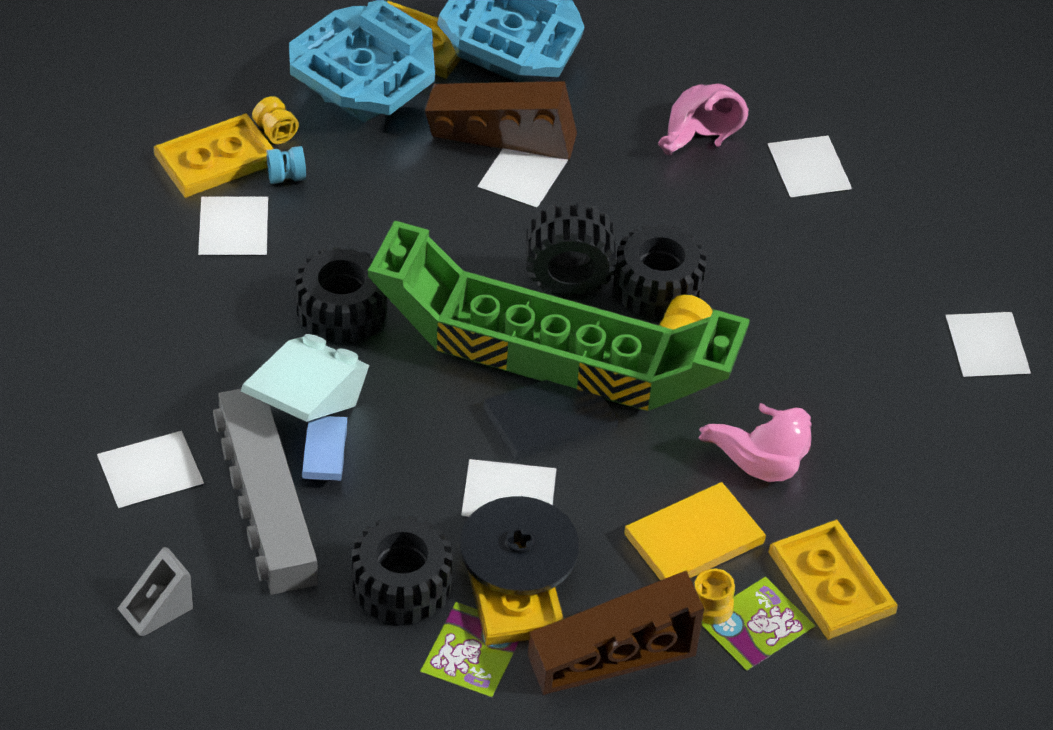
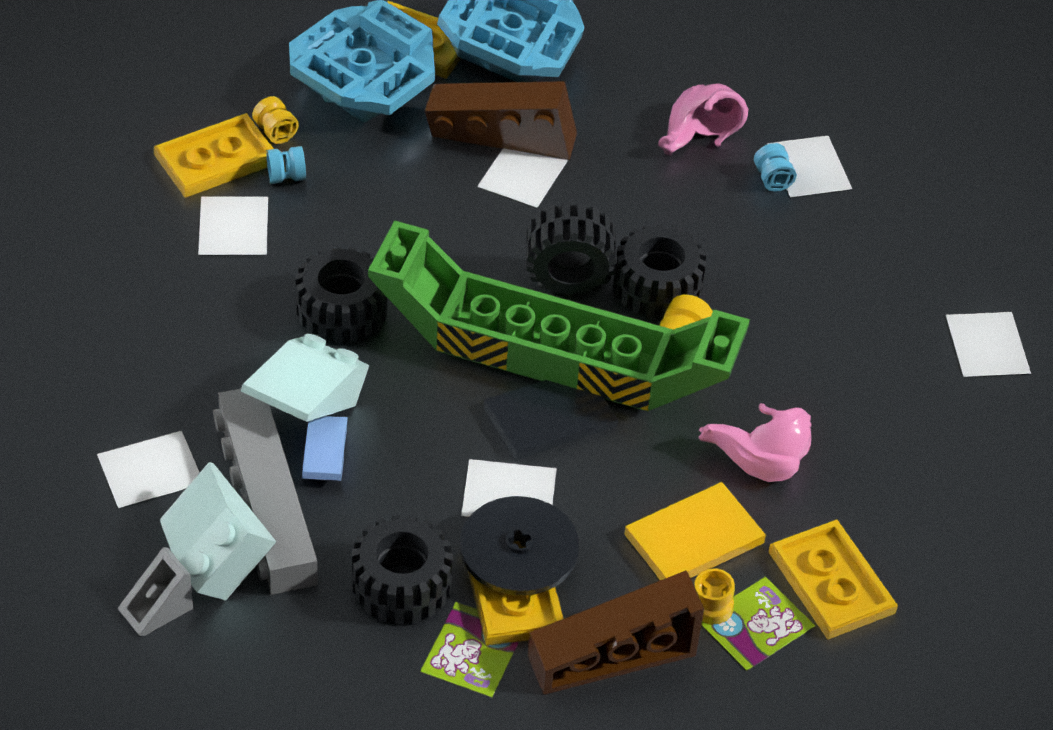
none -> light aqua slope [160,462,276,600]
none -> medium azure wheel [754,143,797,192]

